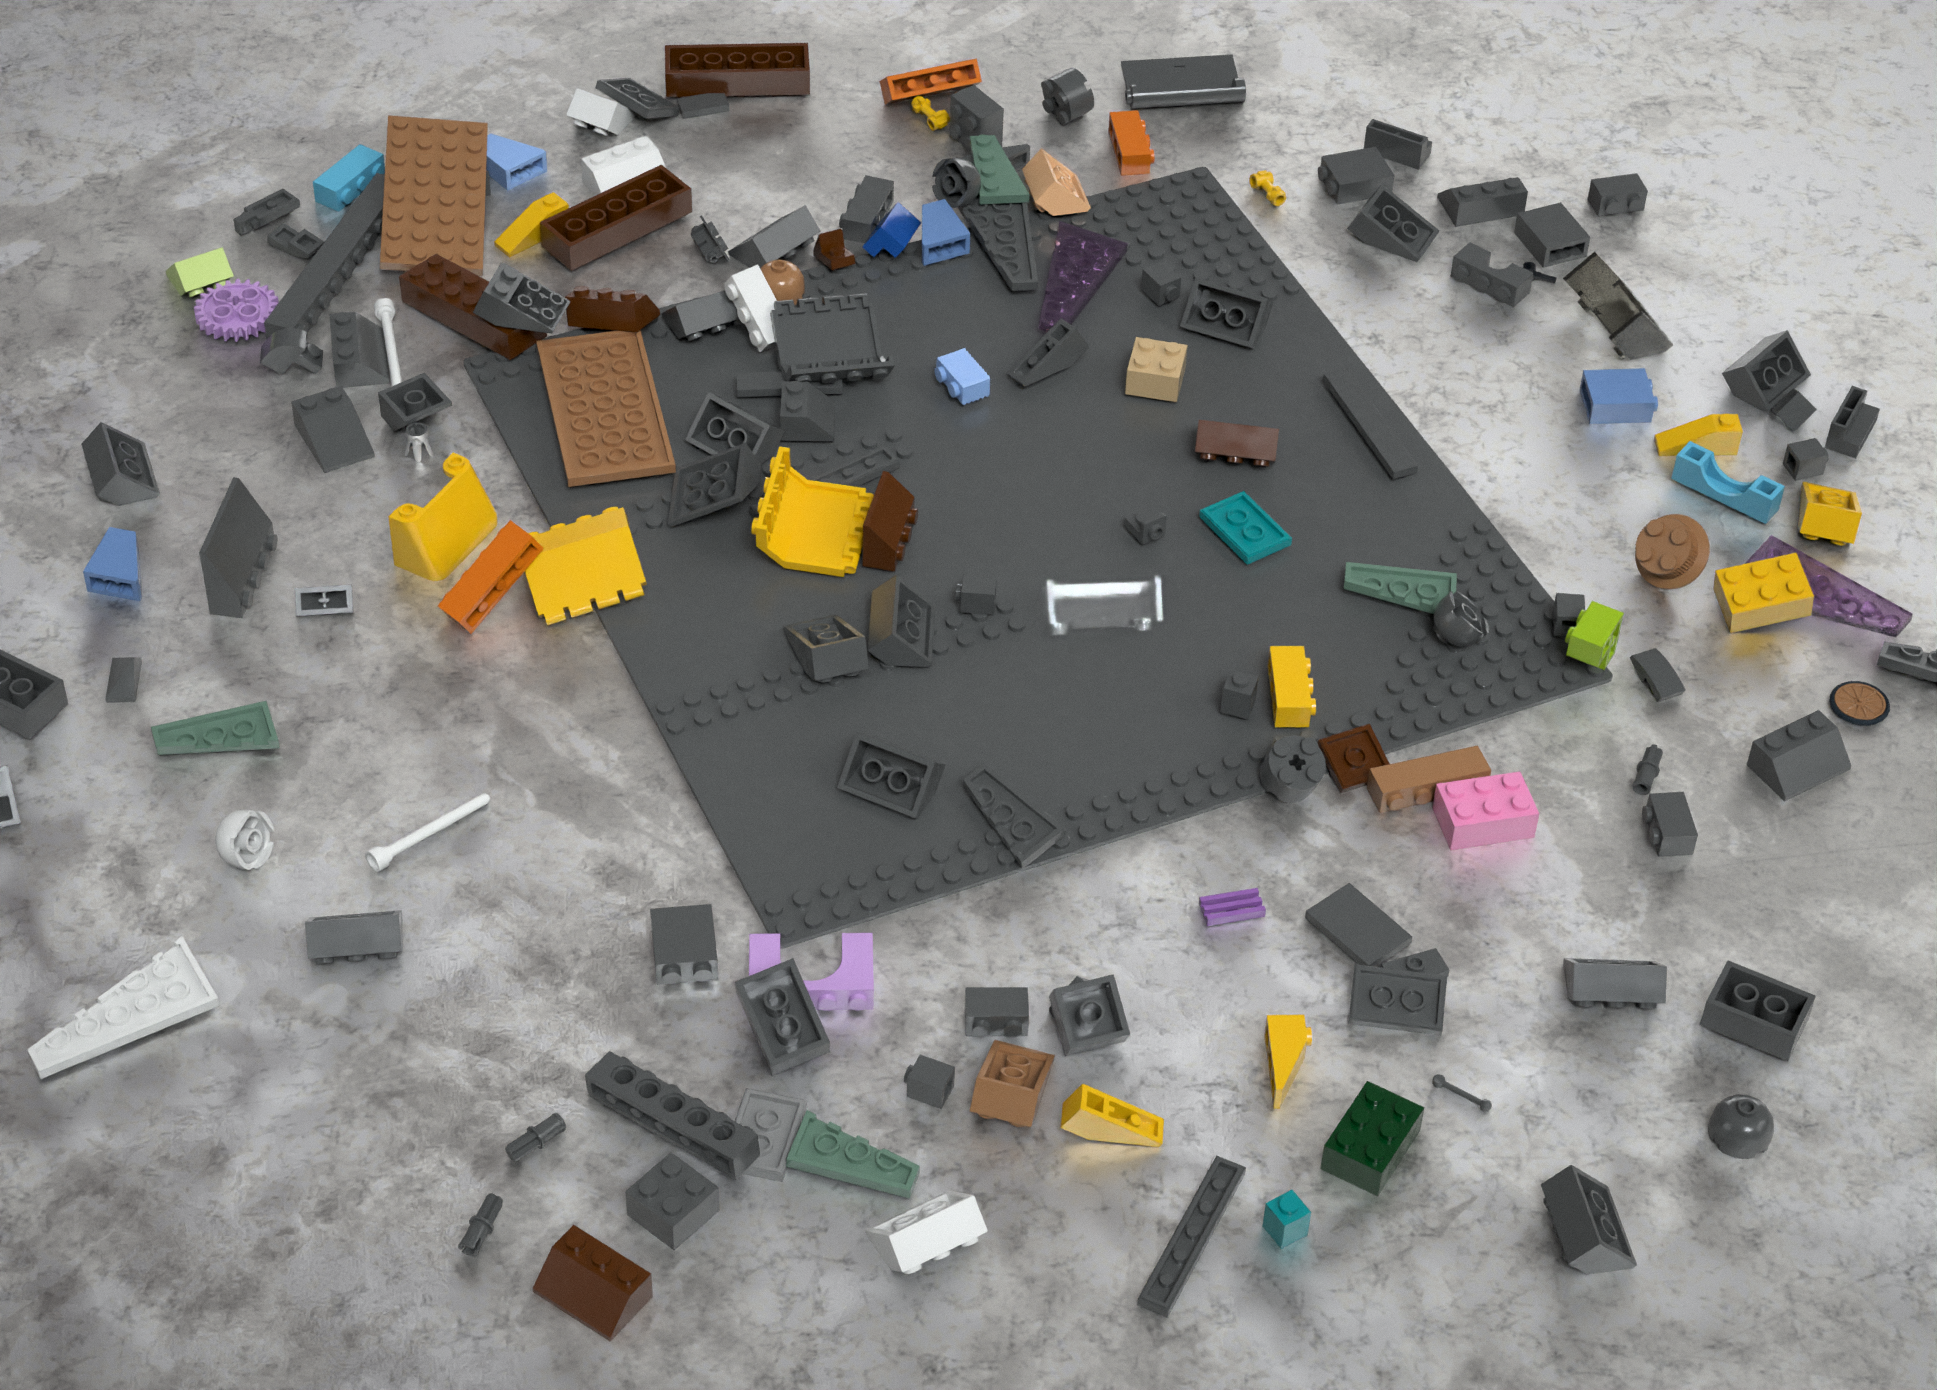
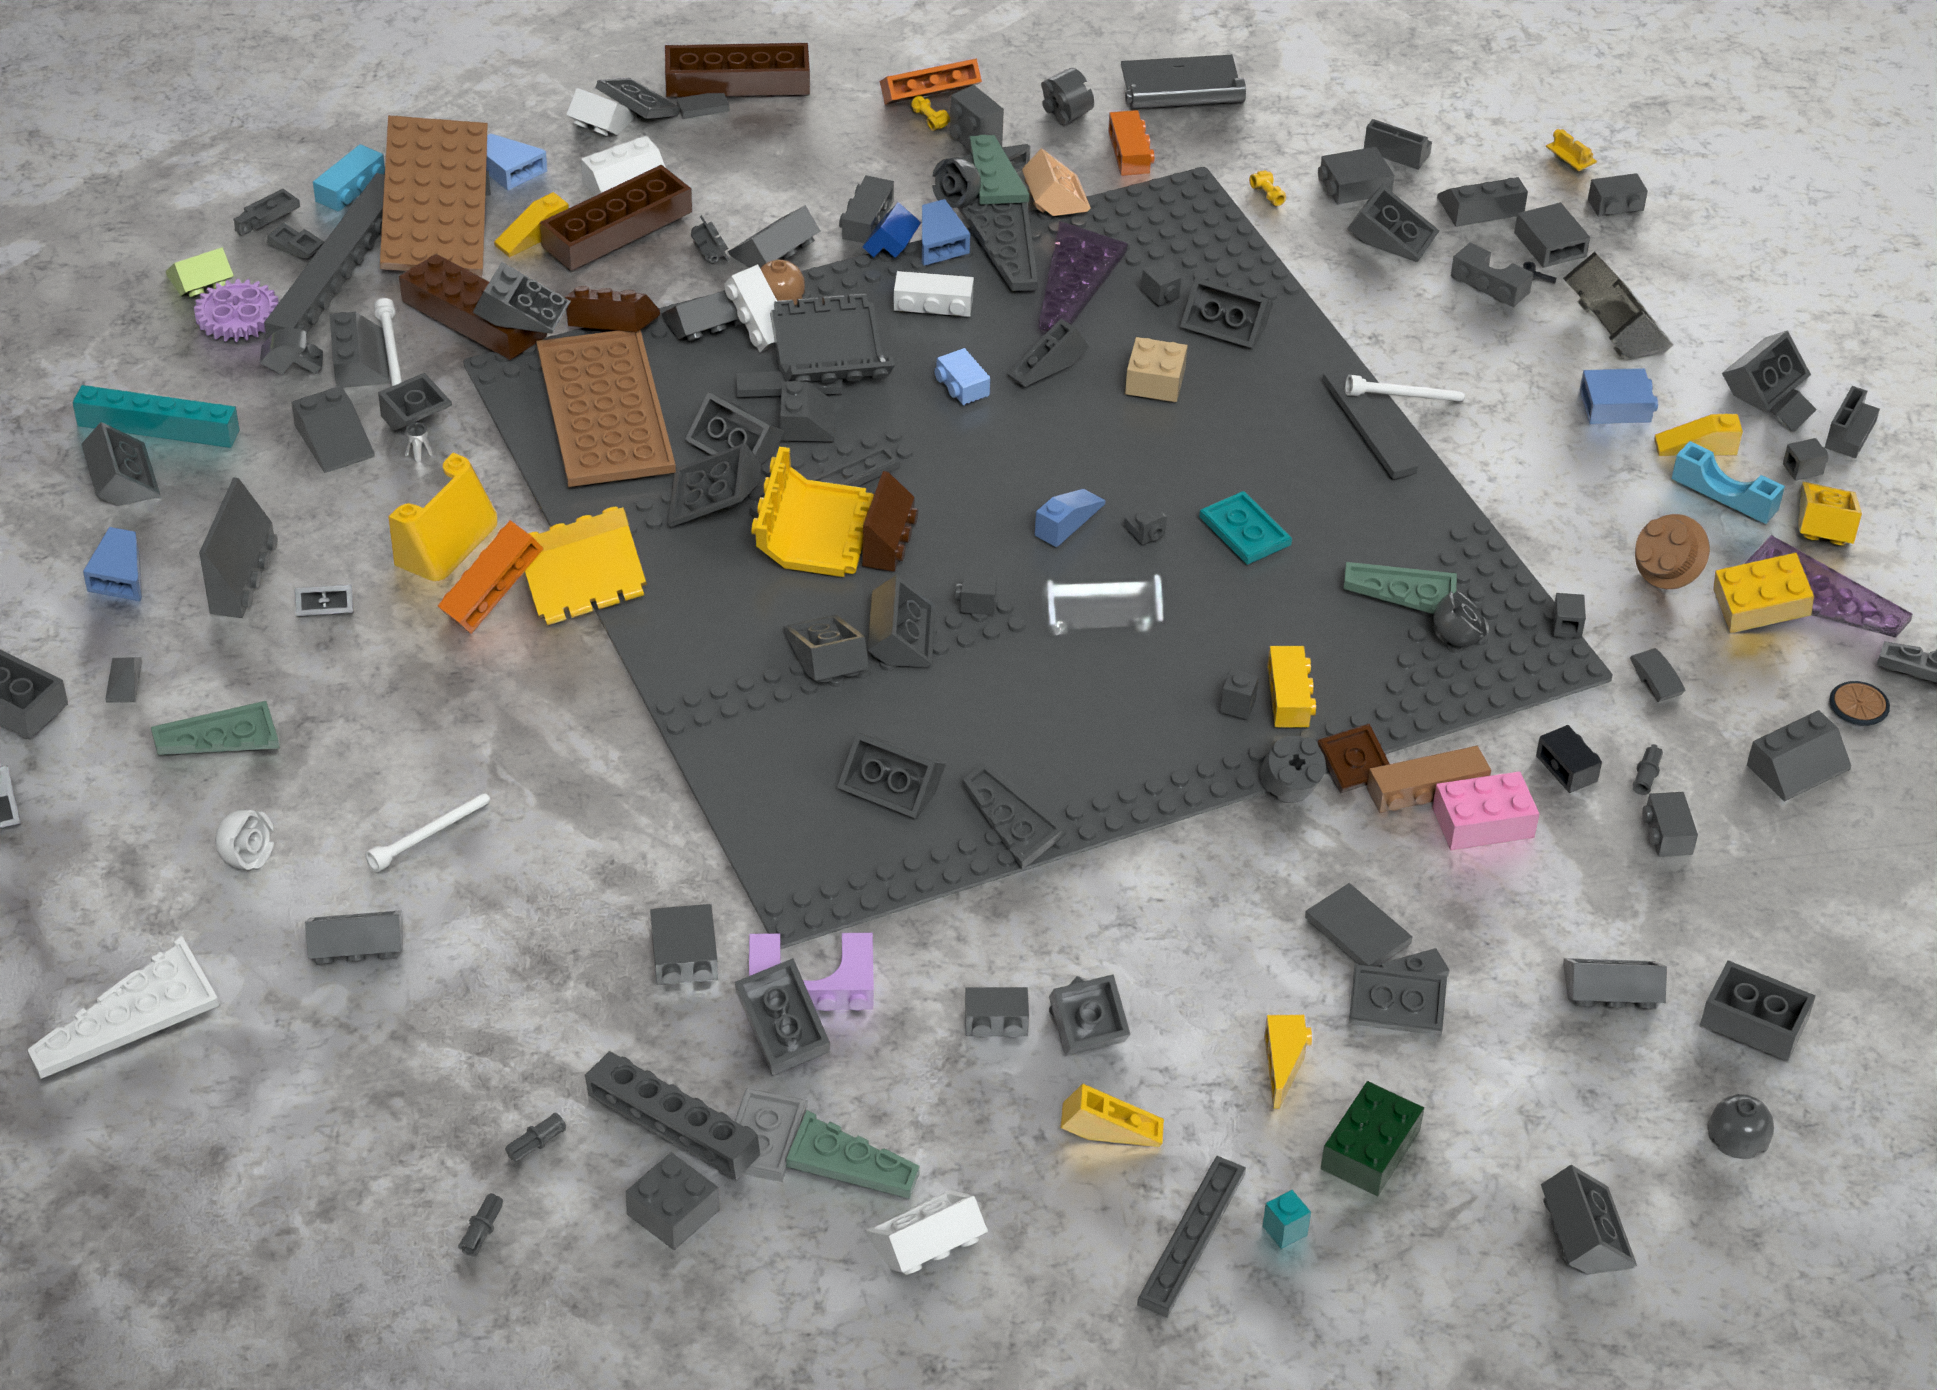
reddish brown slope [533,1225,653,1342] -> none
reddish brown slope [813,229,855,270] -> none
dark grey brick [904,1055,955,1109] -> none
medium nougat slope [970,1040,1055,1127] -> none
reddish brown slope [1195,420,1279,467] -> none
medium lavender tile [1199,888,1266,926] -> none
dark grey hinge [1432,1074,1492,1112] -> none
lime brick [1565,601,1624,670] -> none
none -> teal brick [72,385,240,448]
none -> white brick [894,271,974,317]
none -> medium blue slope [1035,489,1105,547]
none -> white piece [1345,375,1465,402]
none -> black brick [1536,725,1602,793]
none -> yellow hinge [1546,129,1597,171]

